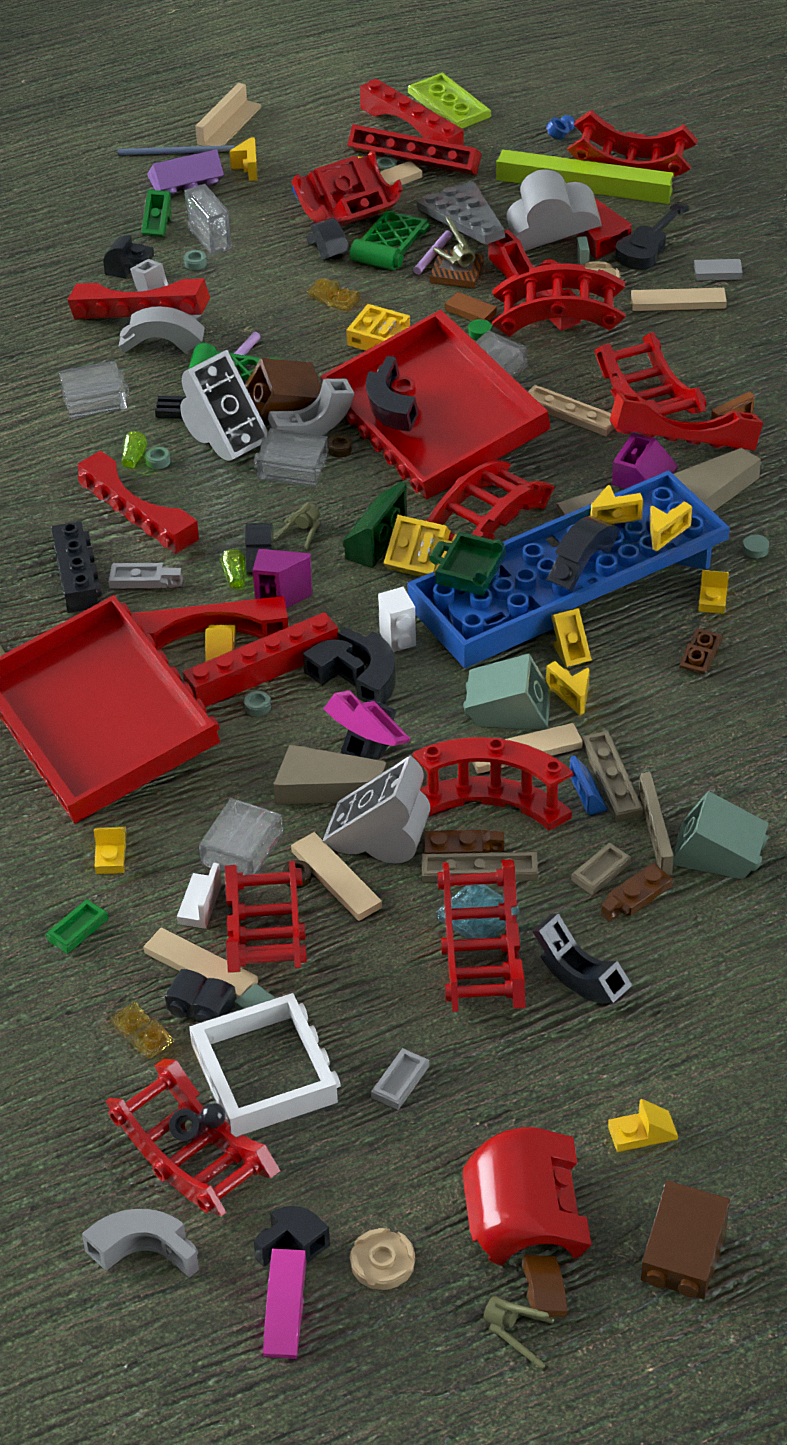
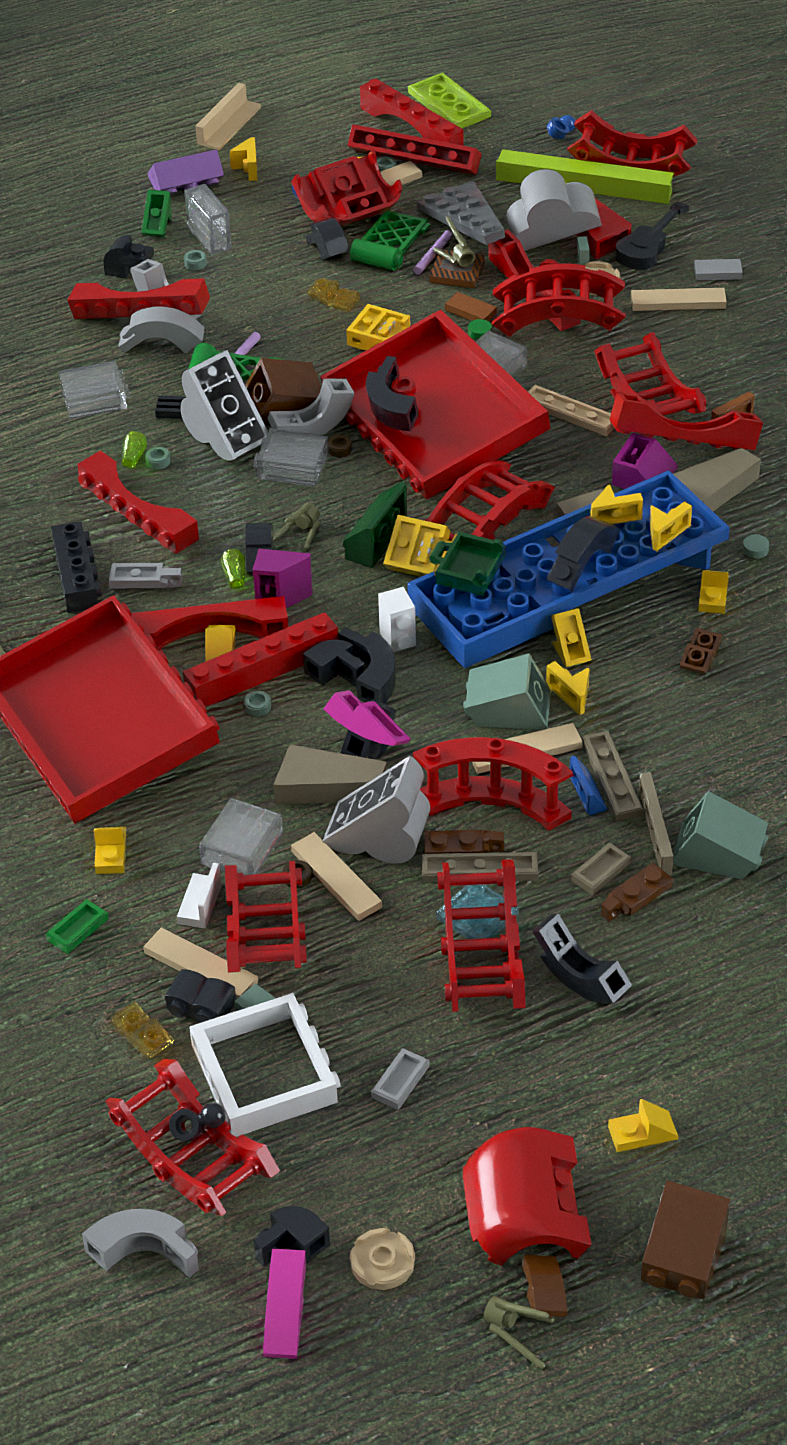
sand blue axle [118,145,235,156] -> none

